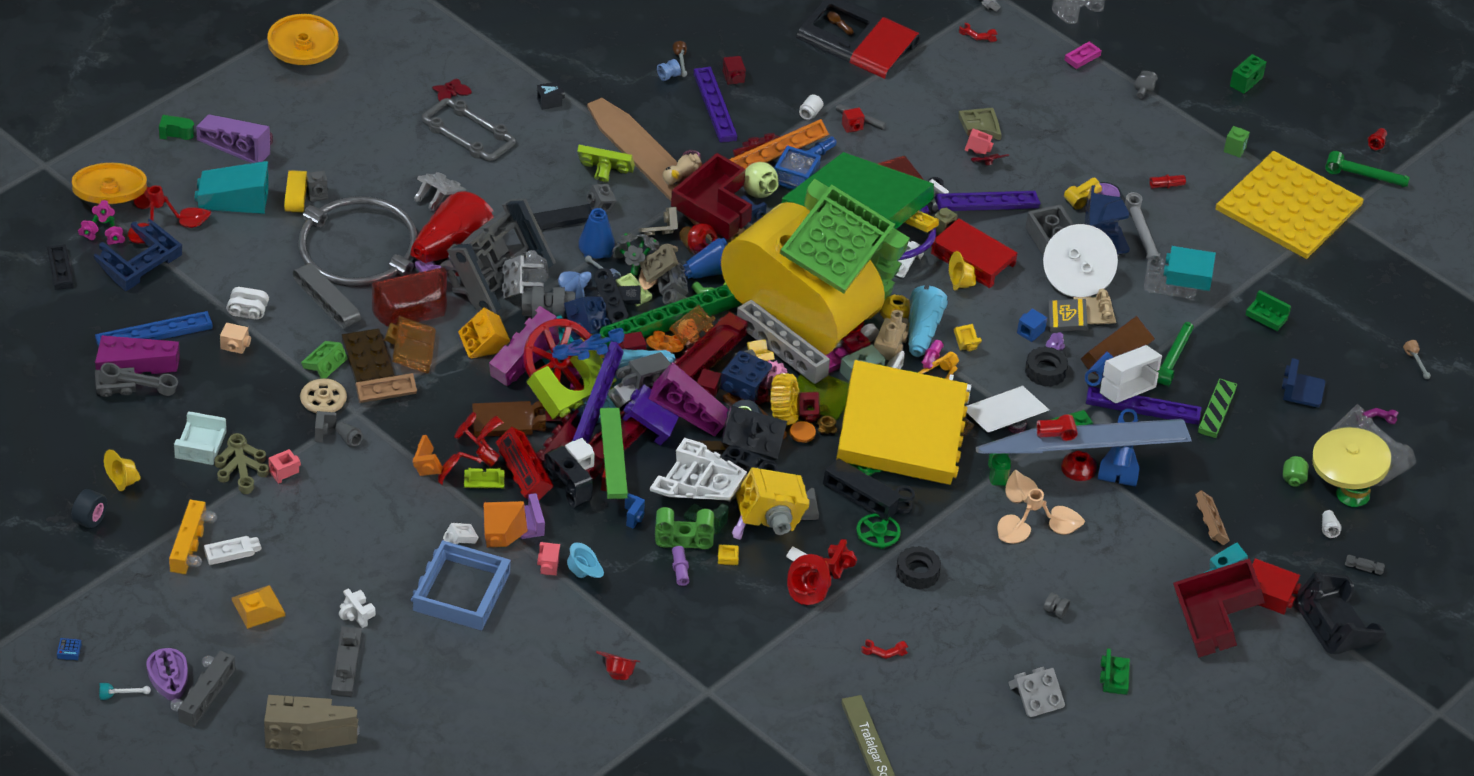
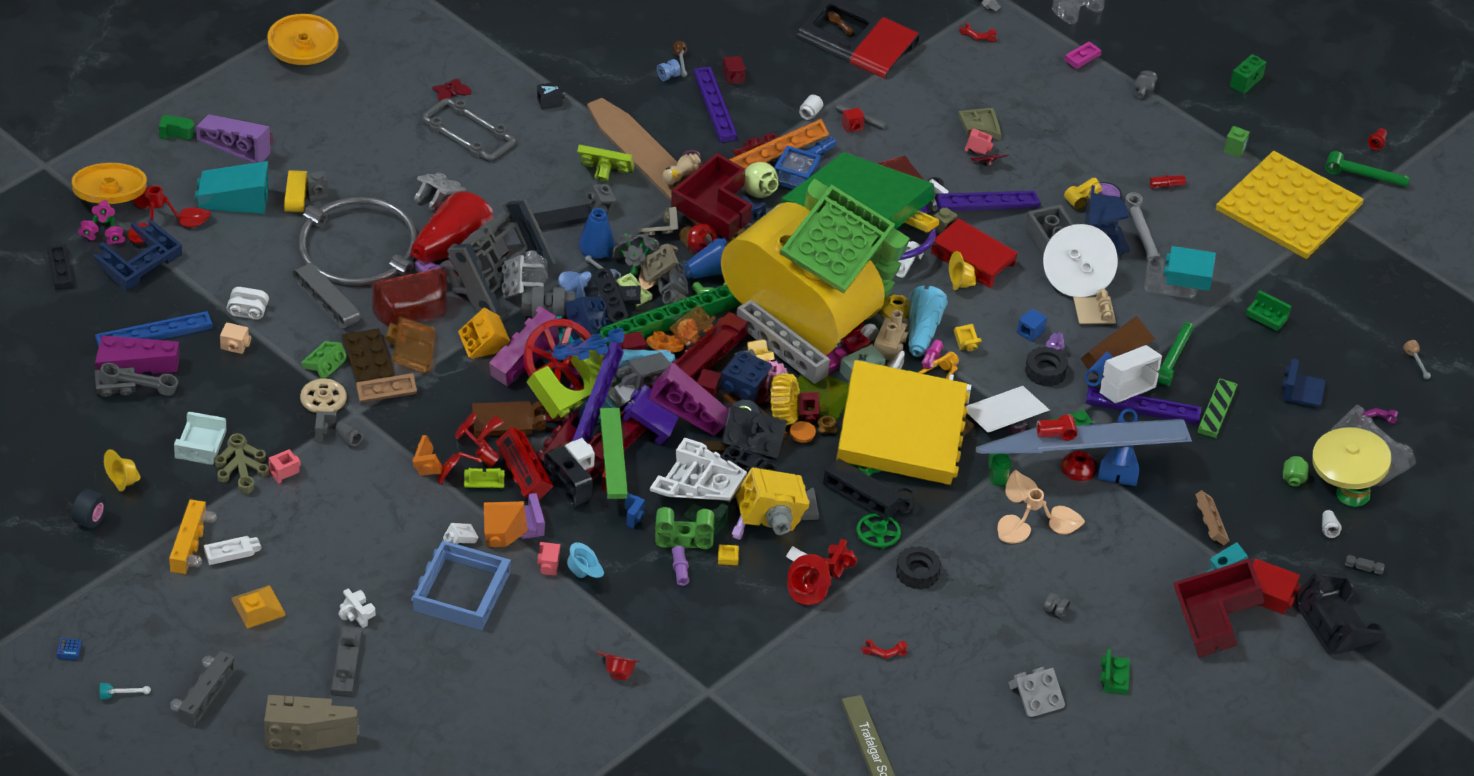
medium lavender piece [147,648,188,701] -> none
dark grey tile [1049,299,1088,332] -> none

